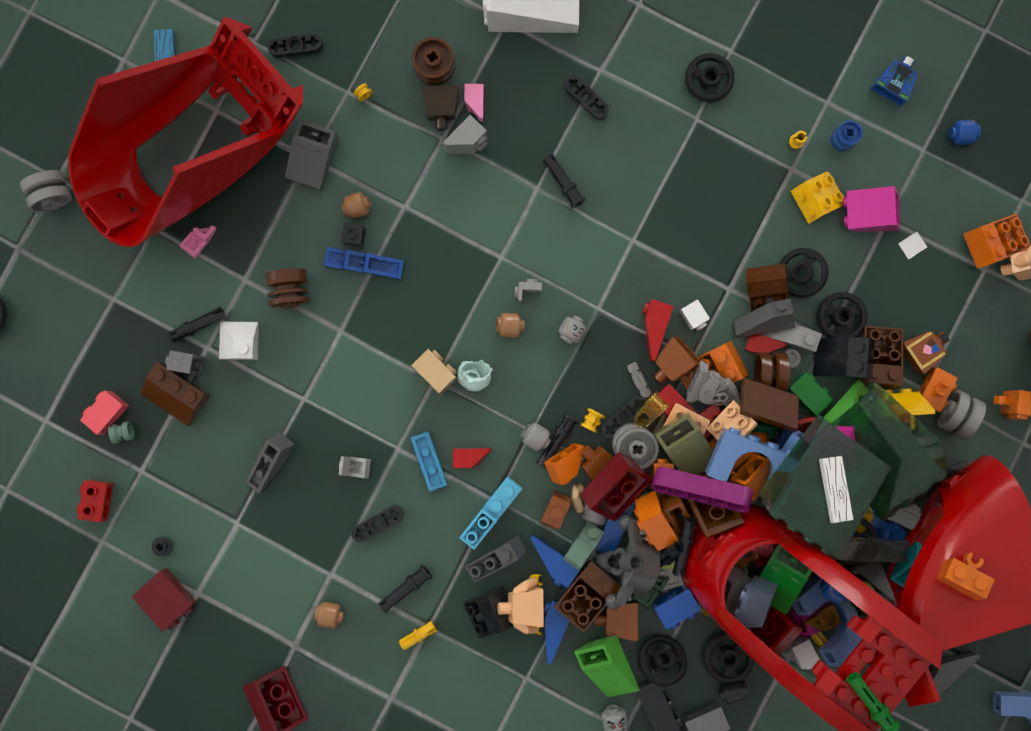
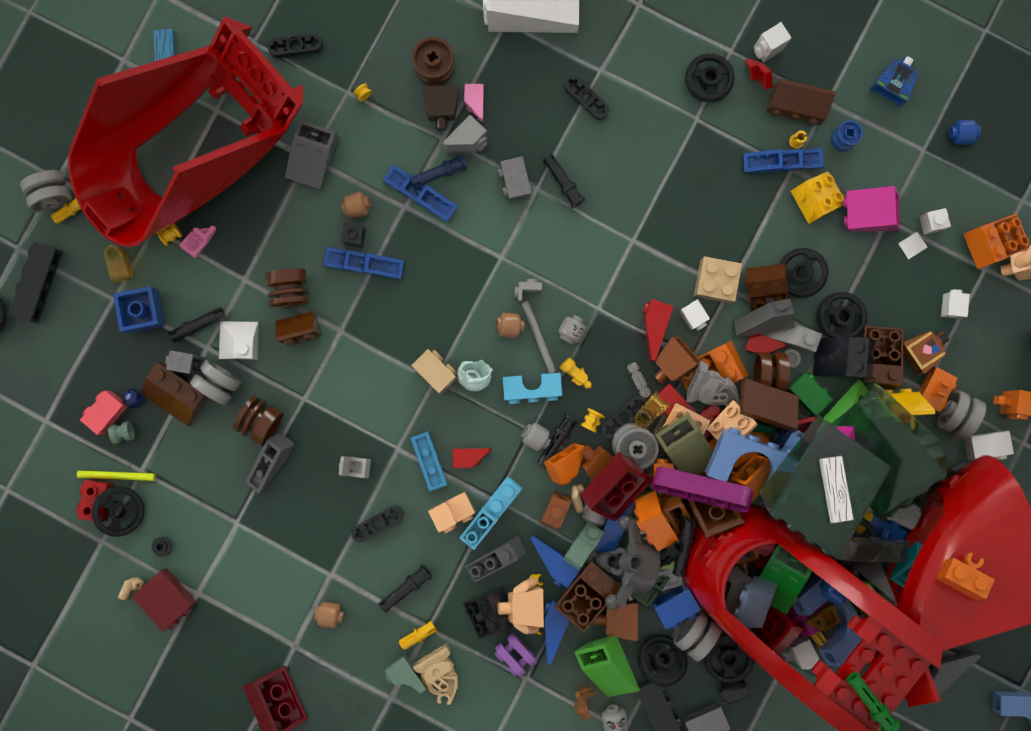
none -> black brick [9,242,63,323]
none -> yellow axle [51,198,81,224]
none -> neon yellow bar [77,470,156,481]
none -> black wheel [91,486,145,537]
none -> clear yellow piece [104,245,133,284]
none -> blue brick [113,286,165,334]
none -> tan arm [118,577,144,600]
none -> clear blue tile [122,388,142,408]
none -> yellow bush [157,224,183,246]
none -> light grey wheel [190,360,241,405]
none -> reddish brown wheel [233,395,284,446]
none -> reddish brown slope [275,311,322,347]
none -> blue slope [383,164,457,222]
none -> sand green arch [384,653,427,694]
none -> dark blue pin [409,154,467,189]
none -> tan piece [413,643,458,705]
none -> light nougat brick [428,491,476,533]
none -> medium lavender brick [495,632,538,677]
none -> flat silver piece [498,156,531,202]
none -> medium azure arch [503,373,562,404]
none -> light grey piece [521,301,556,373]
none -> yellow piece [559,357,592,389]
none -> clear orange bracket [574,686,596,720]
none -> light grey wheel [674,611,722,662]
none -> tan brick [694,256,742,304]
none -> blue slope [744,148,824,173]
none -> red slope [745,59,773,90]
none -> white piece [754,22,791,63]
none -> reddish brown slope [766,78,836,125]
none -> white brick [919,208,951,235]
none -> white brick [941,290,970,319]
none -> white piece [964,431,1014,460]

